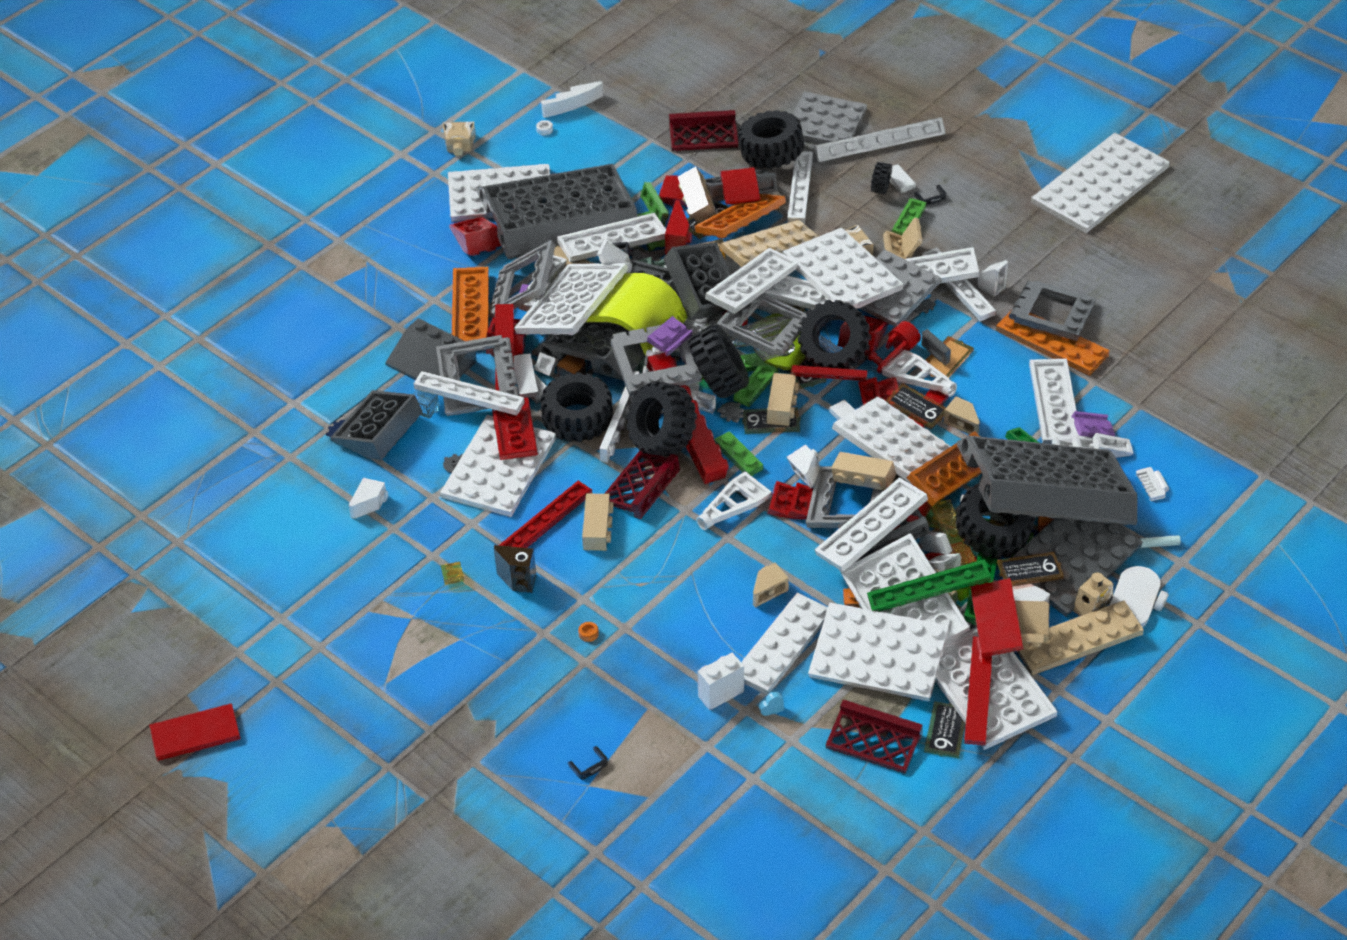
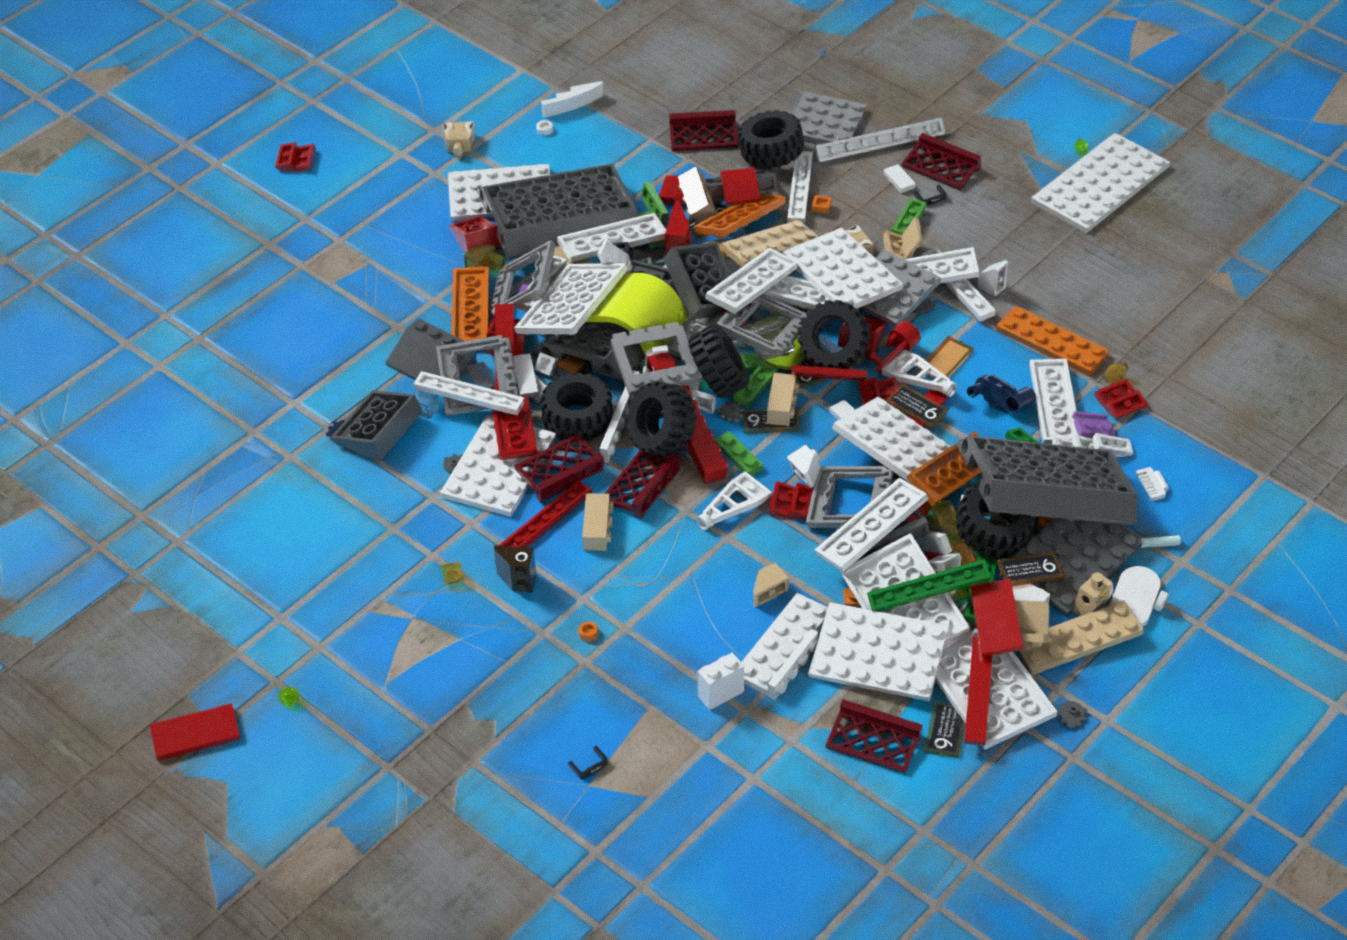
white slope [349,478,388,519] -> none
medium lavender plate [647,316,693,356] -> none
medium azure tile [759,692,784,716] -> none
tan brick [831,452,896,490] -> none
black tyre [870,162,892,194] -> none
dark grey tile [921,329,951,365] -> none
tan slope [944,397,980,435] -> none
dark grey hinge [1009,281,1097,341] -> none
none -> red slope [275,142,316,171]
none -> clear neon green plate [278,687,299,707]
none -> clear yellow brick [464,244,505,273]
none -> clear tile [467,362,494,390]
none -> dark red fence [515,434,604,502]
none -> white plate [768,629,818,700]
none -> orange plate [811,195,832,214]
none -> dark red fence [902,133,981,191]
none -> dark blue piece [967,374,1036,413]
none -> dark grey piece [1058,701,1087,729]
none -> clear neon green plate [1074,138,1089,155]
none -> red slope [1094,379,1148,419]
none -> clear yellow plate [1104,362,1129,383]

